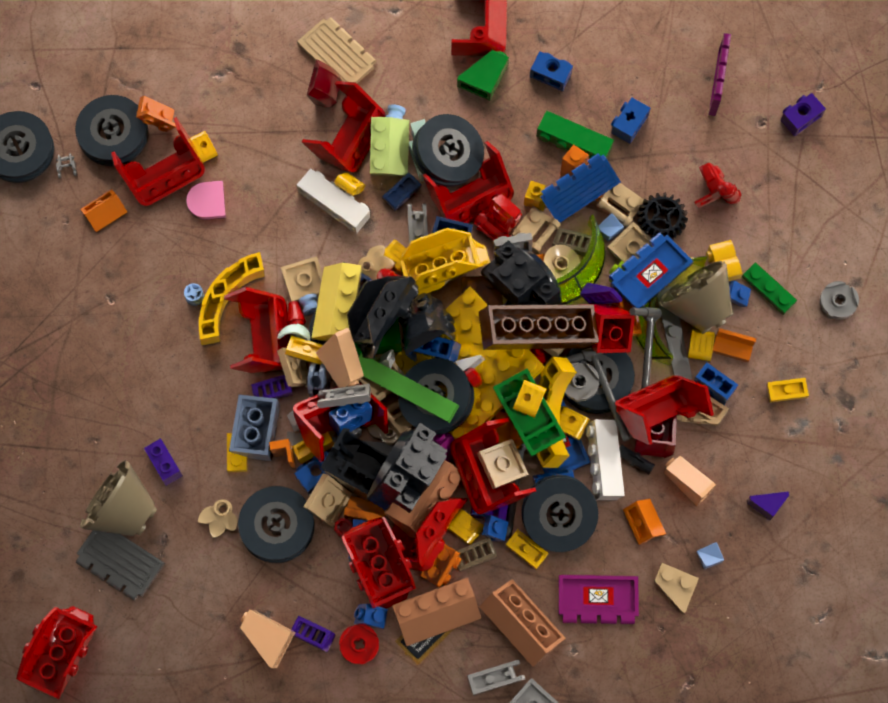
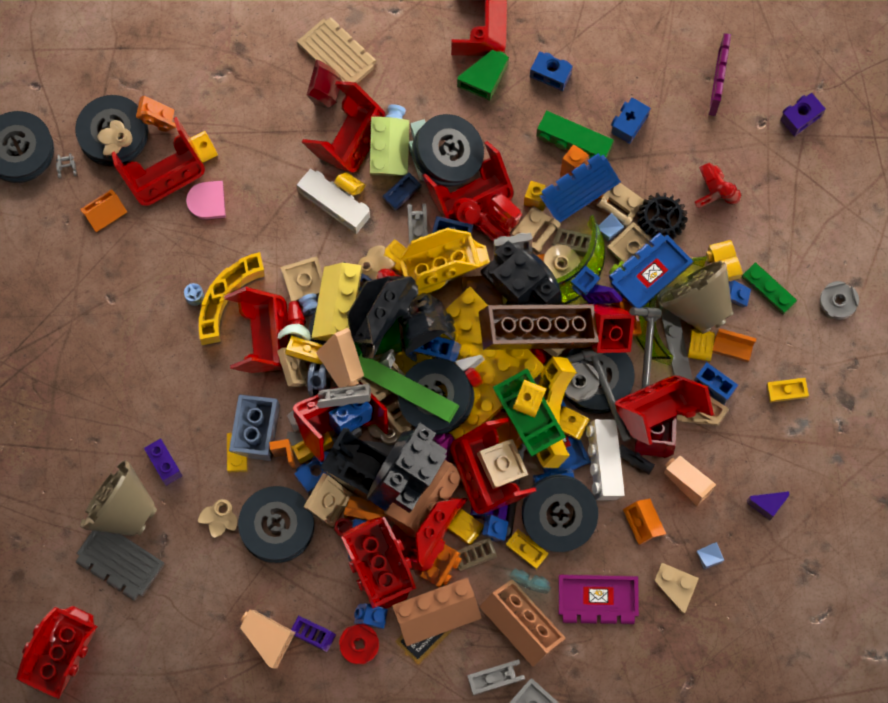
dark purple slope [251,375,293,399] -> none
none -> tan plate [97,120,132,156]
none -> red piece [453,198,481,224]
none -> clear light blue slope [510,568,551,594]
none -> blue bracket [571,266,600,296]

